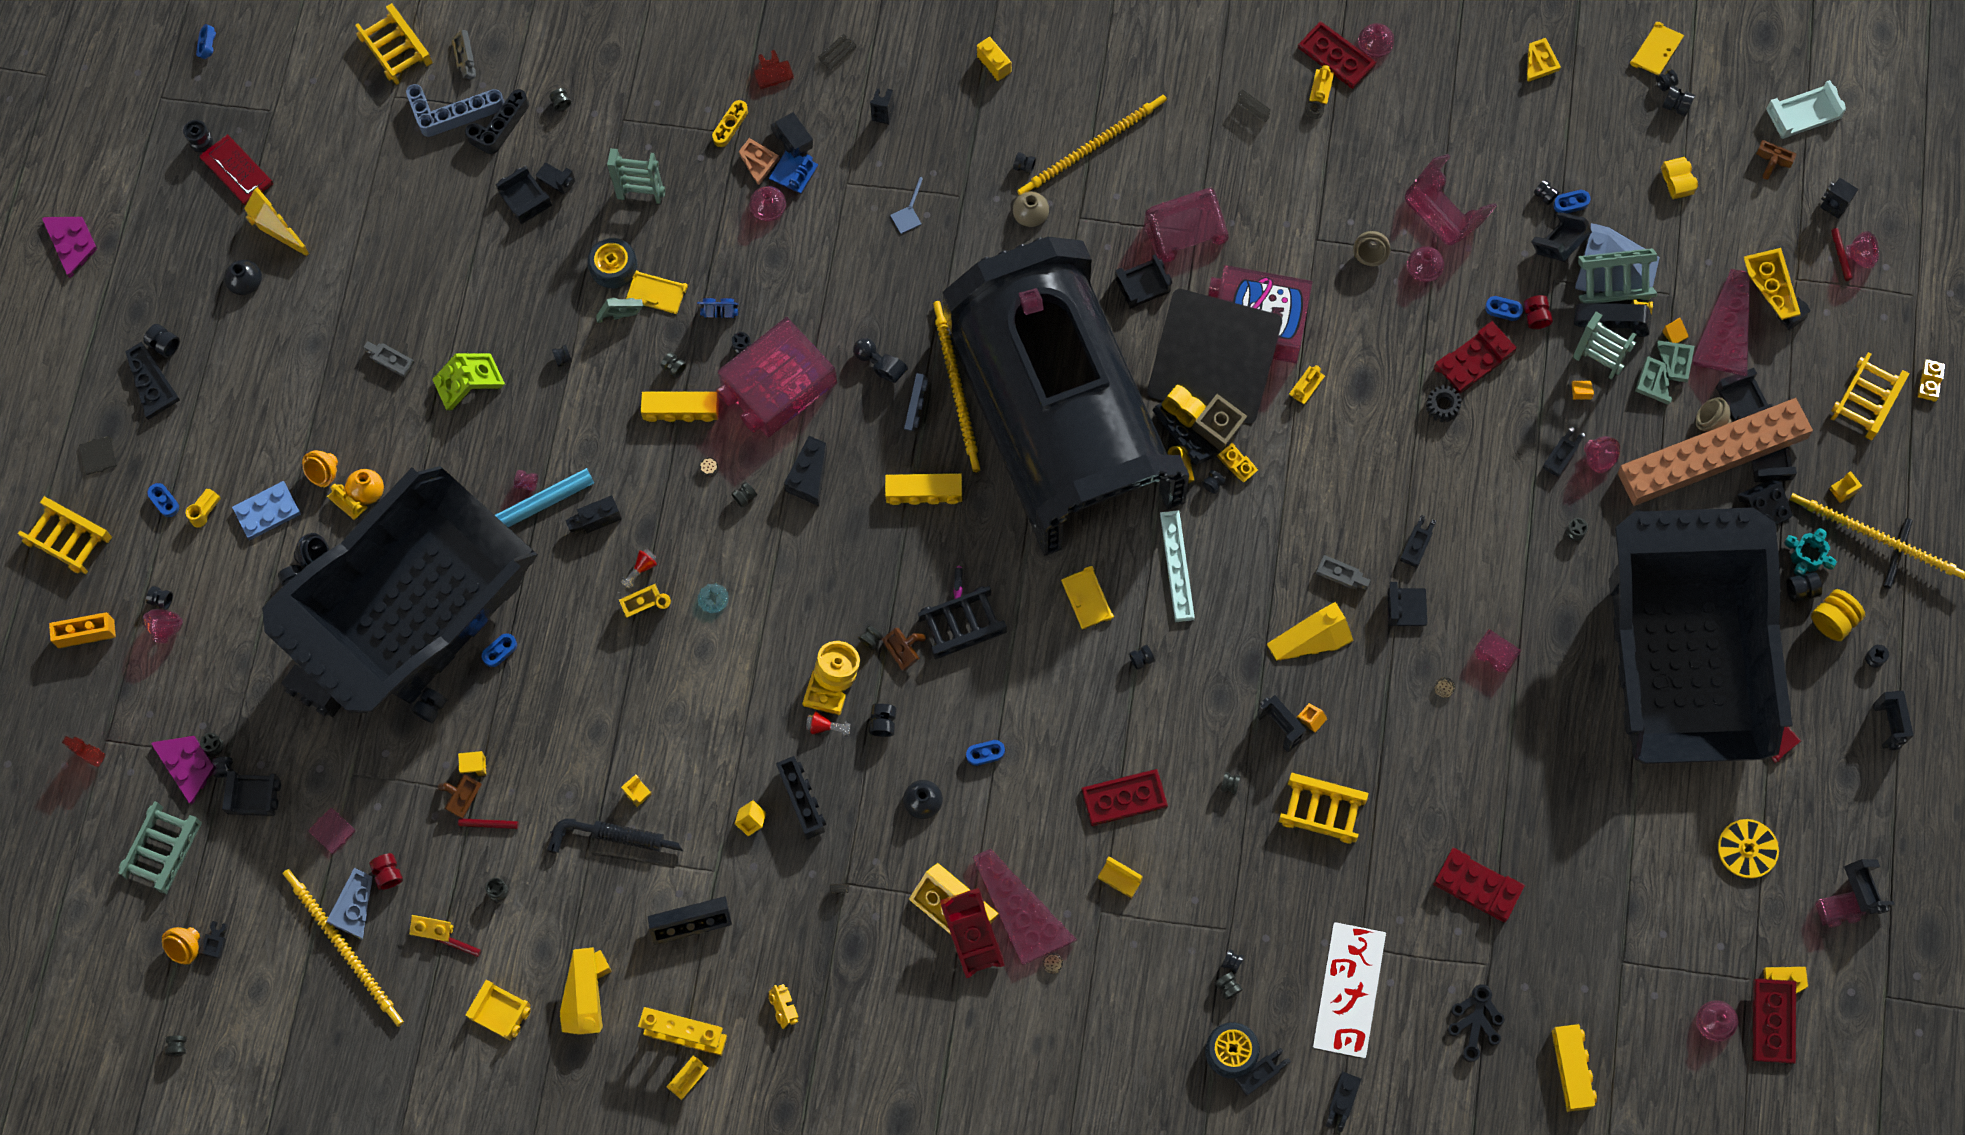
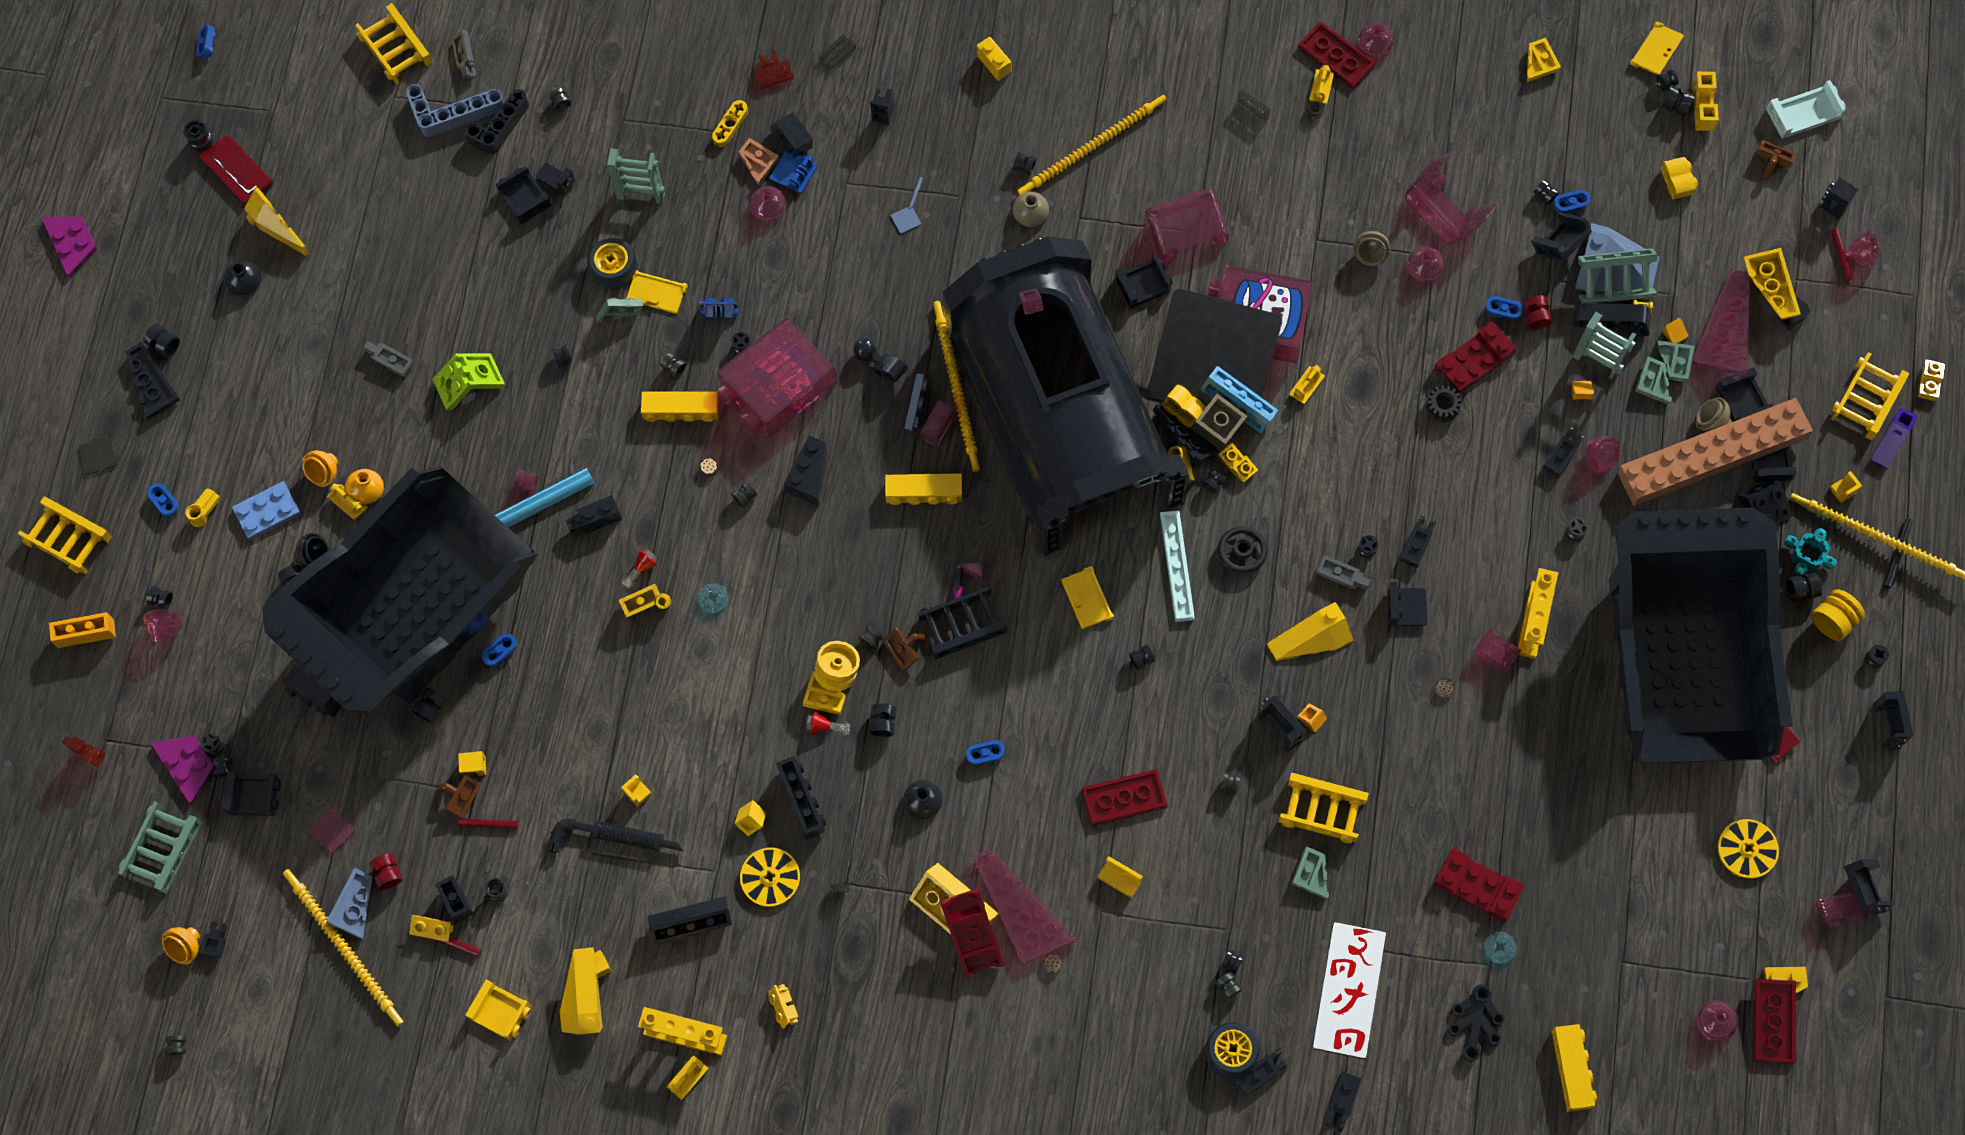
none -> black brick [435,875,474,924]
none -> yellow piece [740,848,800,907]
none -> clear pink brick [921,400,954,446]
none -> clear pink slope [963,563,983,583]
none -> dark azure fence [1200,366,1278,433]
none -> black wheel [1218,526,1268,574]
none -> sand green wing [1291,847,1329,899]
none -> black wheel [1358,535,1378,558]
none -> clear light blue gear [1484,931,1517,964]
none -> yellow fence [1516,568,1558,659]
none -> yellow arch [1692,72,1719,131]
none -> dark purple slope [1870,407,1918,470]

